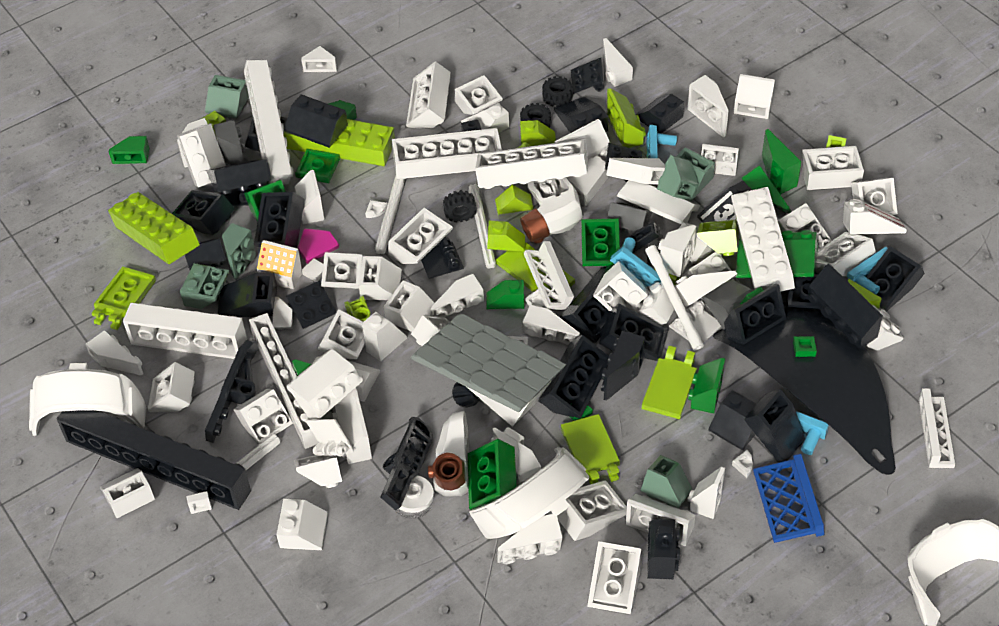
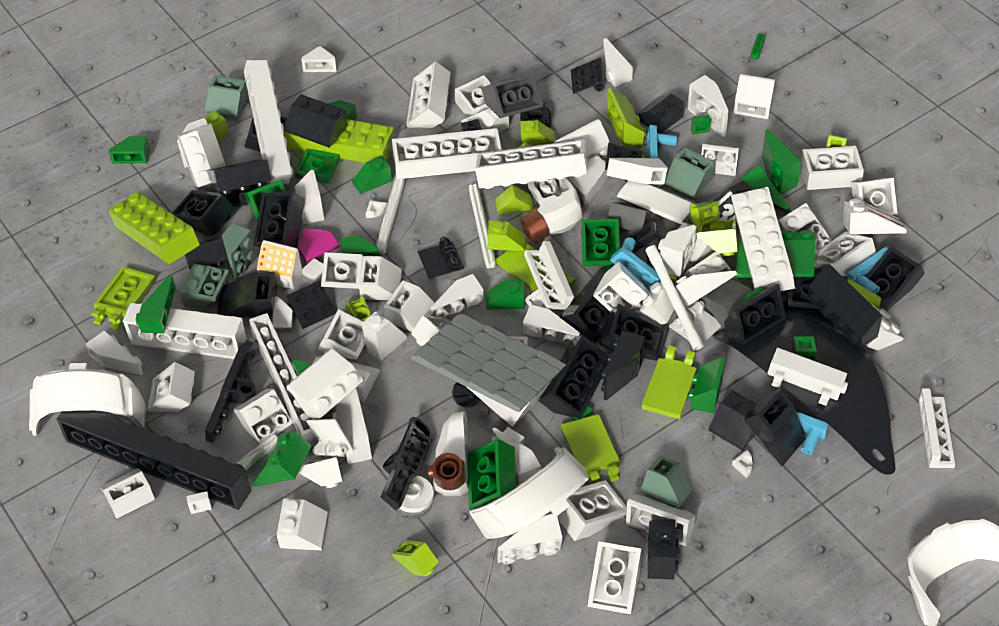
dark grey slope [213,120,248,165] -> none
white slope [388,208,453,264] -> none
black tyre [443,190,477,223] -> none
black tyre [542,76,573,107] -> none
black slope [554,97,609,133] -> none
sand green slope [657,155,699,201] -> none
white slope [688,467,725,519] -> none
blue fence [753,454,825,543] -> none
none -> green slope [136,276,176,334]
none -> green slope [253,431,312,487]
none -> green slope [341,236,380,257]
none -> green slope [352,156,392,194]
none -> lime slope [391,540,439,576]
none -> dark grey slope [481,73,543,118]
none -> lime slope [689,201,720,226]
none -> green tile [691,115,711,135]
none -> green axle [750,33,766,60]
none -> white brick [767,348,848,406]

